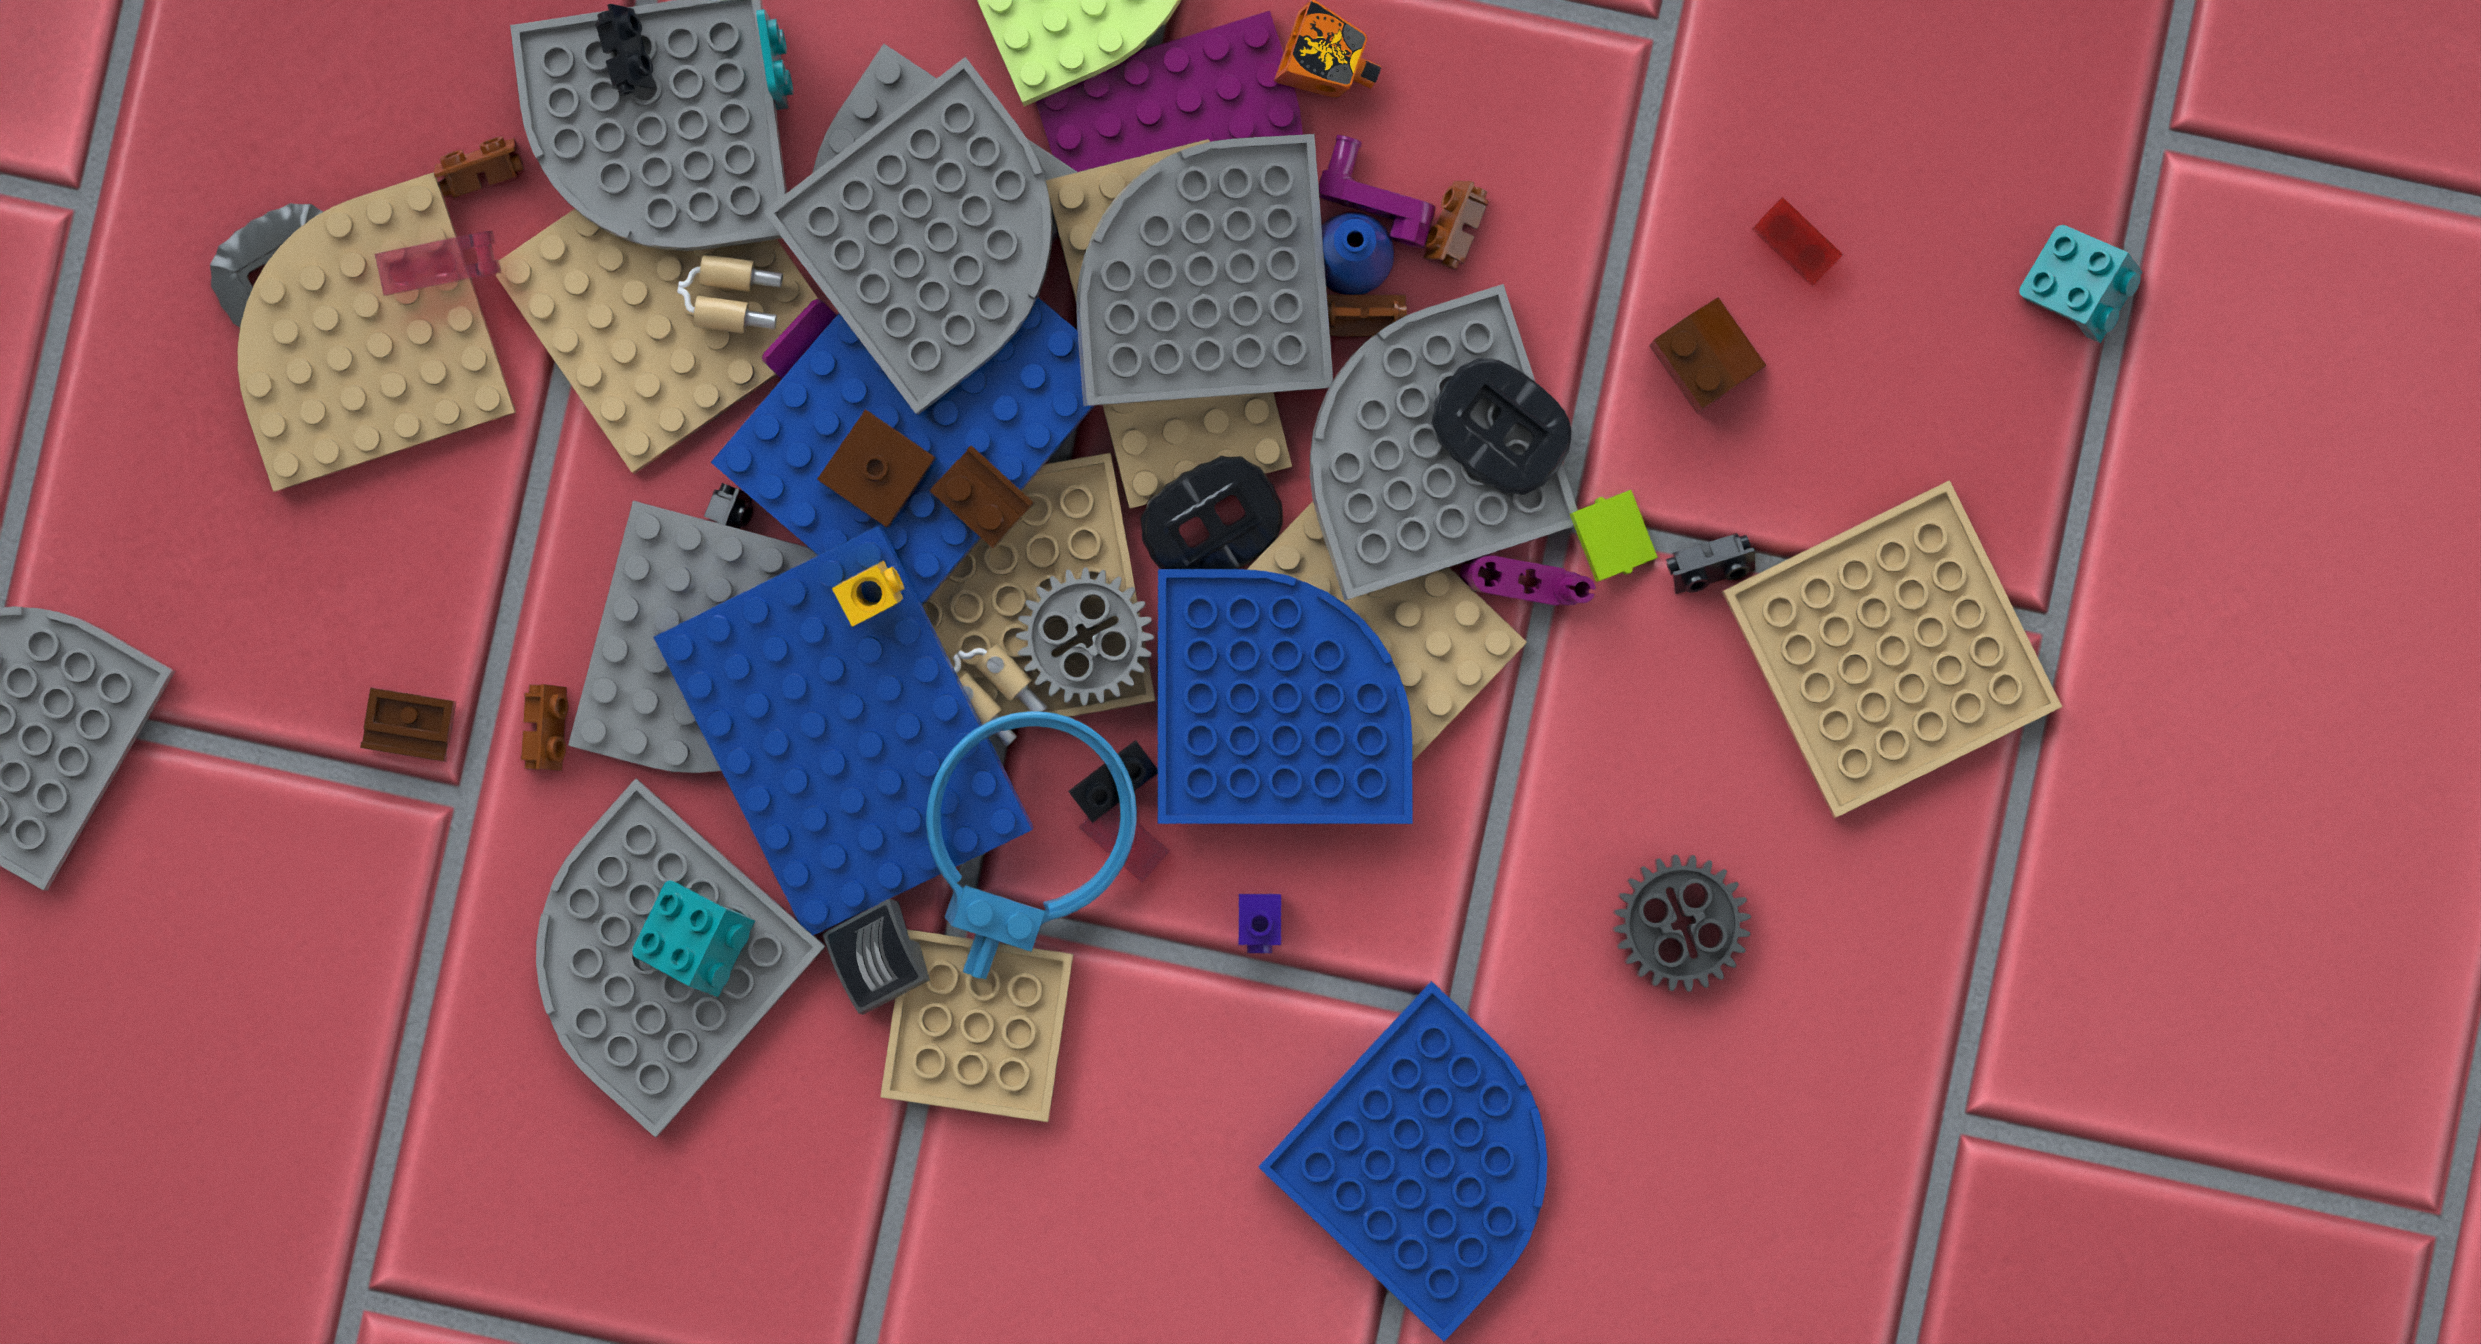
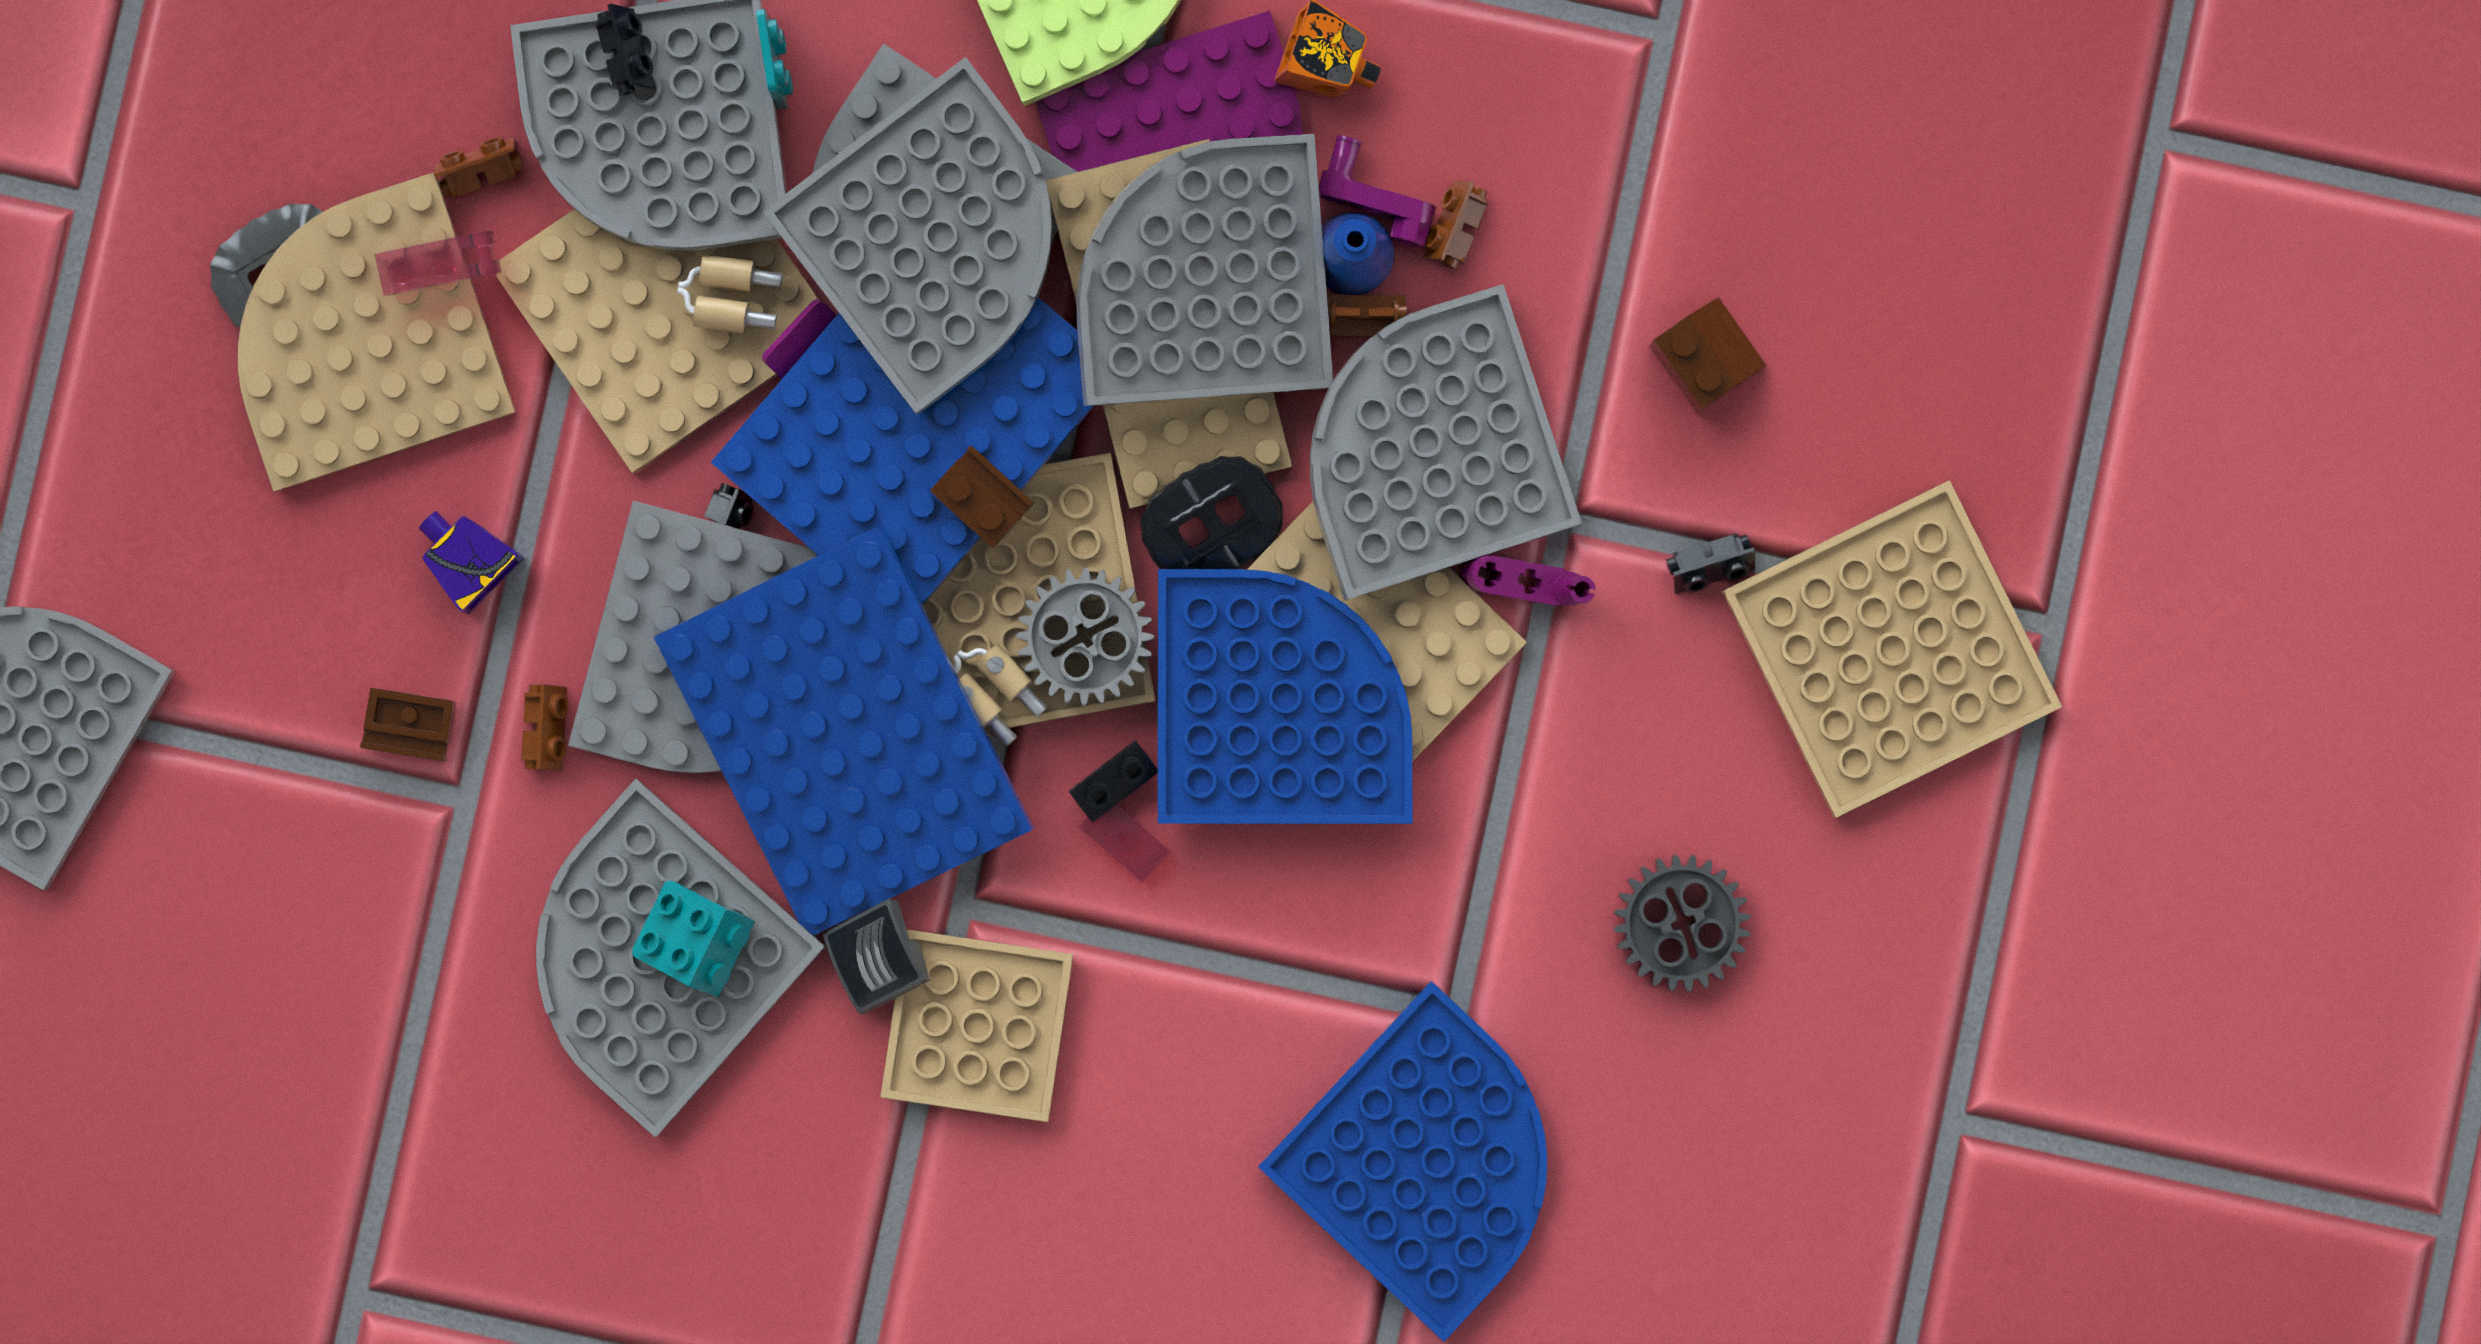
reddish brown plate [817,409,937,528] -> none
yellow brick [832,560,904,627] -> none
dark azure brick [926,711,1137,979] -> none
dark purple brick [1238,894,1281,953] -> none
black piece [1431,358,1572,495] -> none
lime piece [1569,490,1658,582] -> none
clear red plate [1752,197,1843,287] -> none
teal bracket [2019,225,2143,343] -> none
none -> dark purple torso [419,511,524,615]

